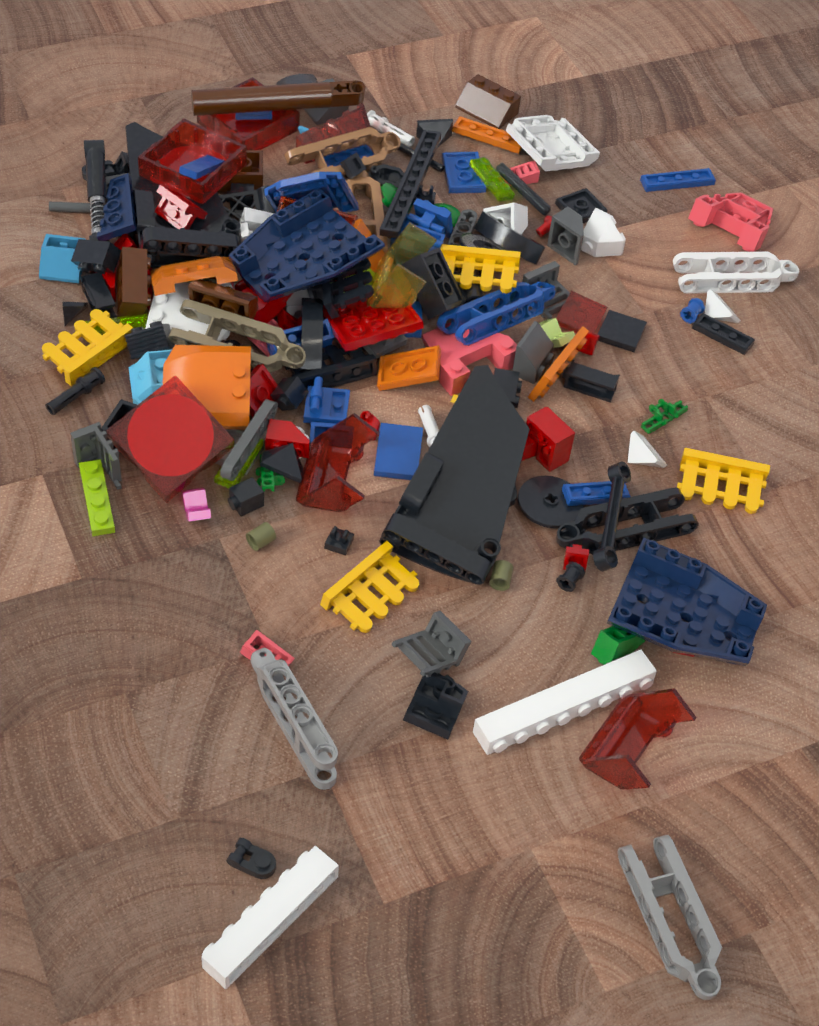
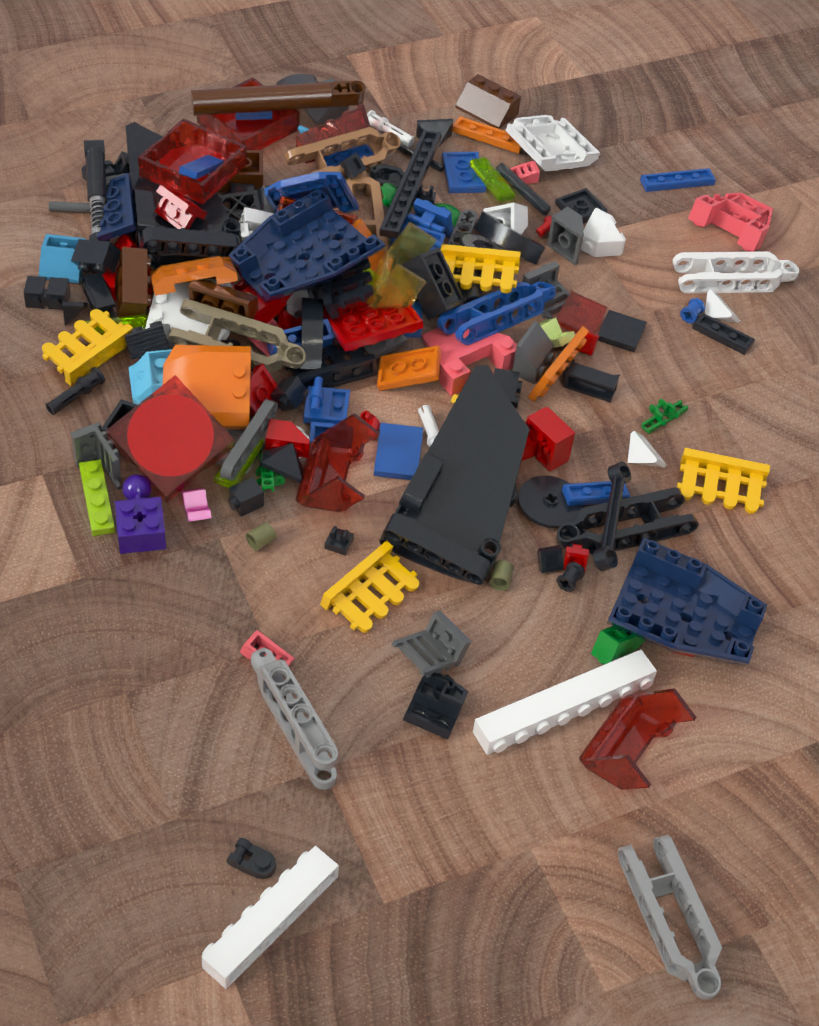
none -> black piece [23,276,70,310]
none -> dark purple brick [115,474,166,554]
none -> black tile [537,545,563,573]

